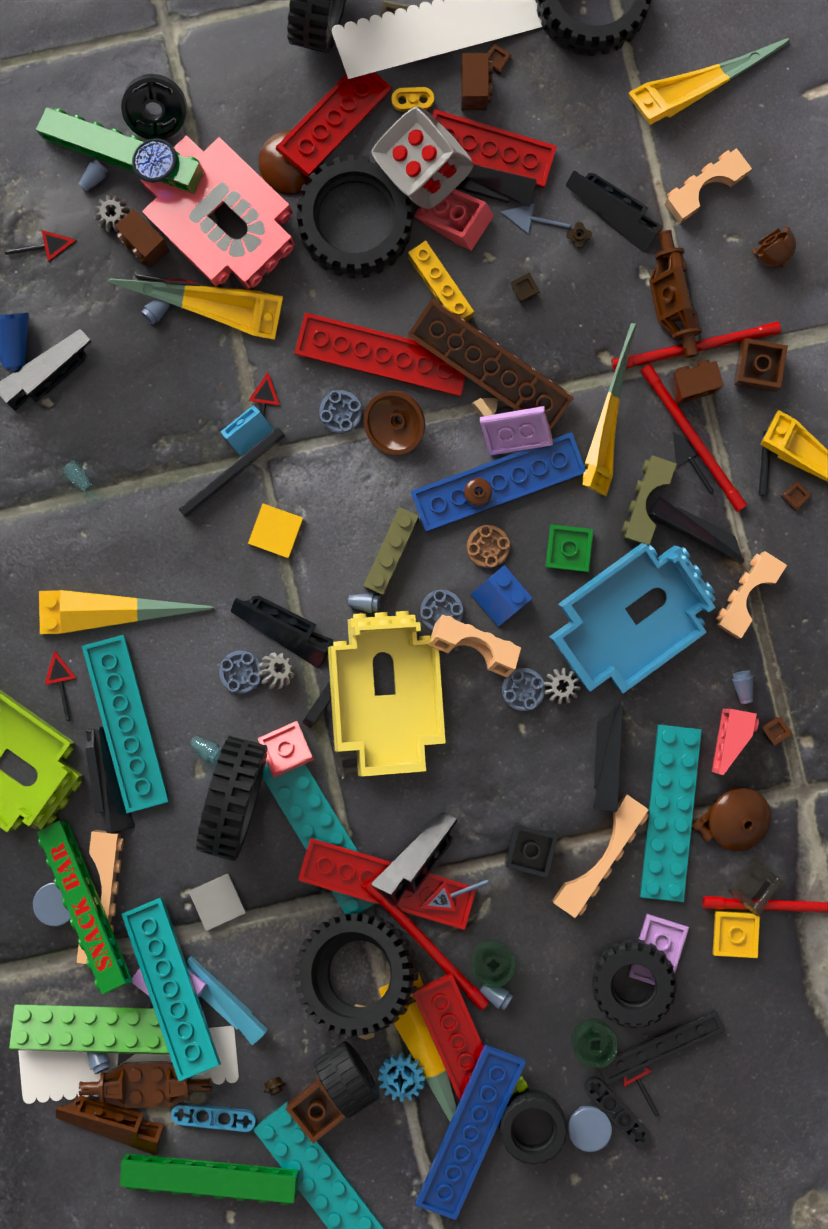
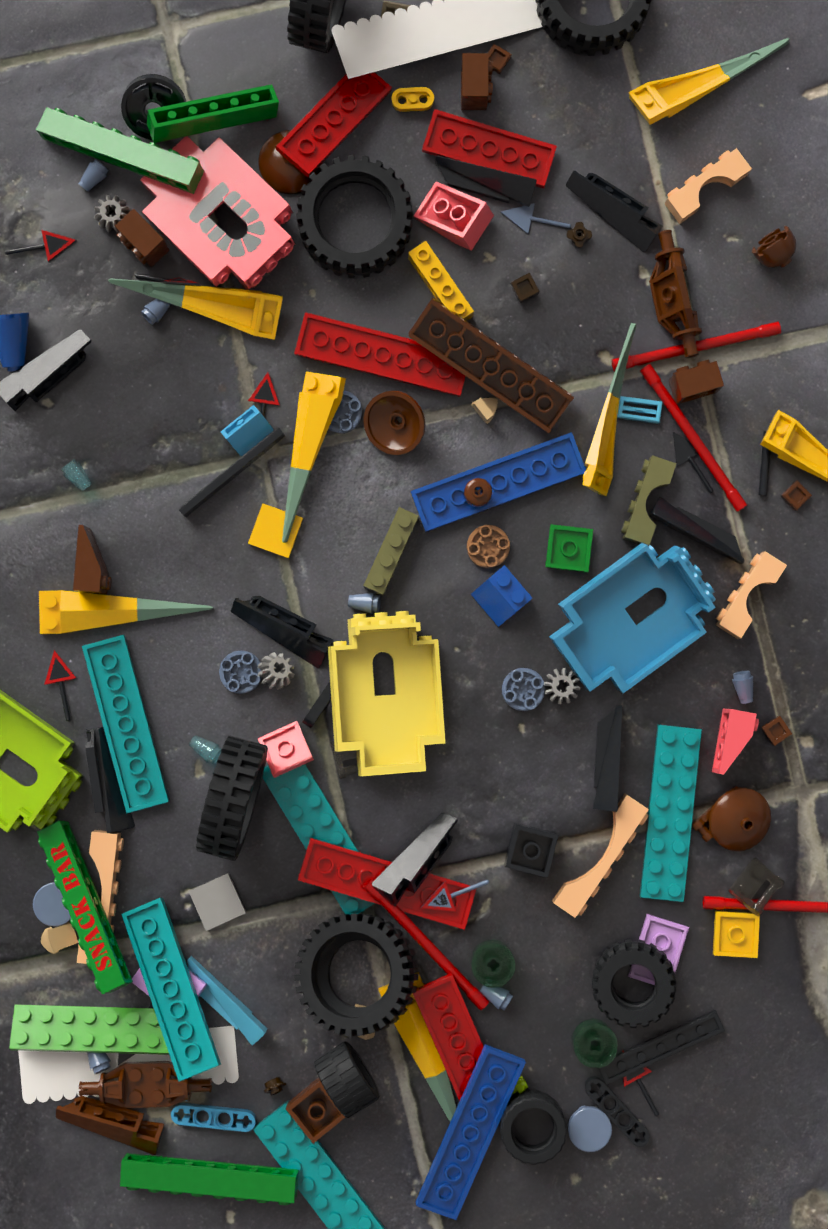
clear blue wheel [132,139,177,183] -> none
light grey piece [371,107,474,209] -> none
dark azure gear [378,1053,426,1102] -> none
sand blue tile [420,590,463,631] -> none
light nougat arch [429,615,521,678] -> none
lavender tile [480,406,553,455] -> none
reddish brown brick [733,338,788,392] -> none
none -> tan tile [41,922,78,954]
none -> reddish brown slope [73,525,112,594]
none -> green brick [147,84,279,143]
none -> yellow plate [282,371,346,543]
none -> medium azure tile [617,396,662,424]

